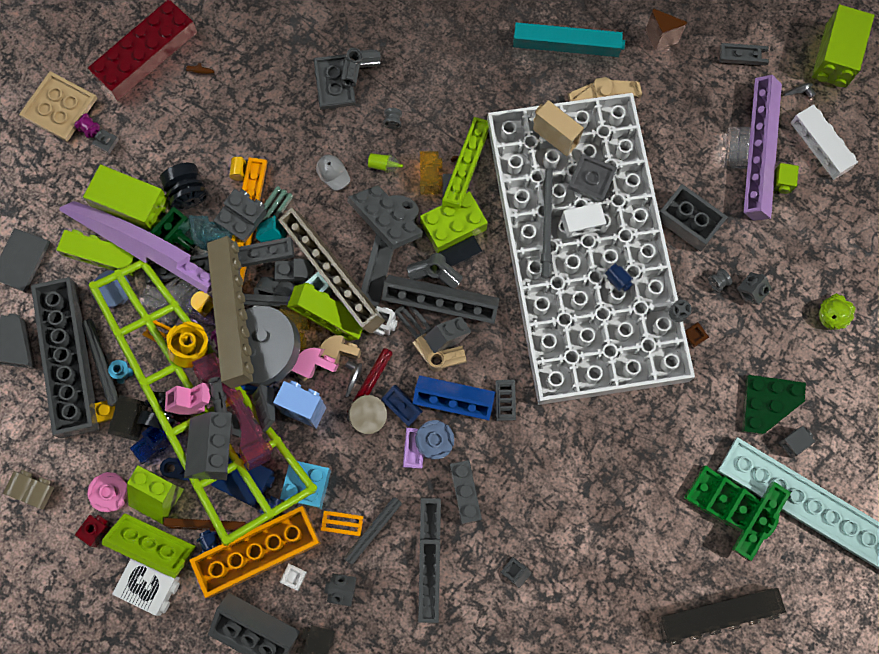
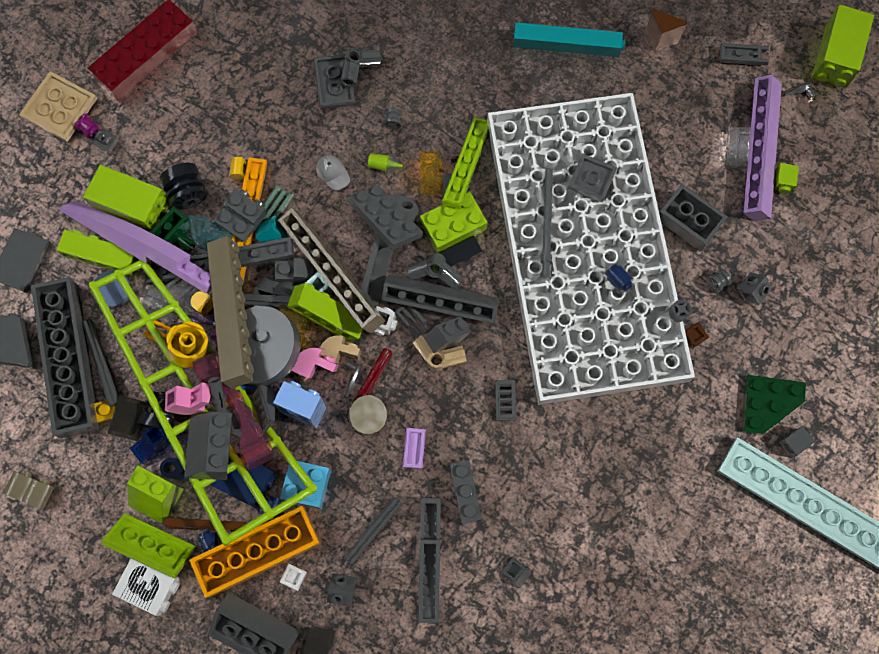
dark red brick [75,514,111,548] -> none
bright pink tile [87,472,128,513] -> none
medium azure brick [108,360,134,384] -> none
reddish brown helmet [186,63,215,74] -> none
light orange tile [320,511,364,537] -> none
dark blue plate [381,385,423,427] -> none
blue brick [412,375,495,420] -> none
sand blue tile [415,420,455,460] -> none
tan brick [533,100,584,156] -> none
white brick [561,202,607,238] -> none
tan plate [567,77,642,102] -> none
clear smoke brick [657,588,786,645] -> none
green slope [683,465,791,561] -> none
white brick [791,105,858,180] -> none
lime hair [819,293,856,330] -> none

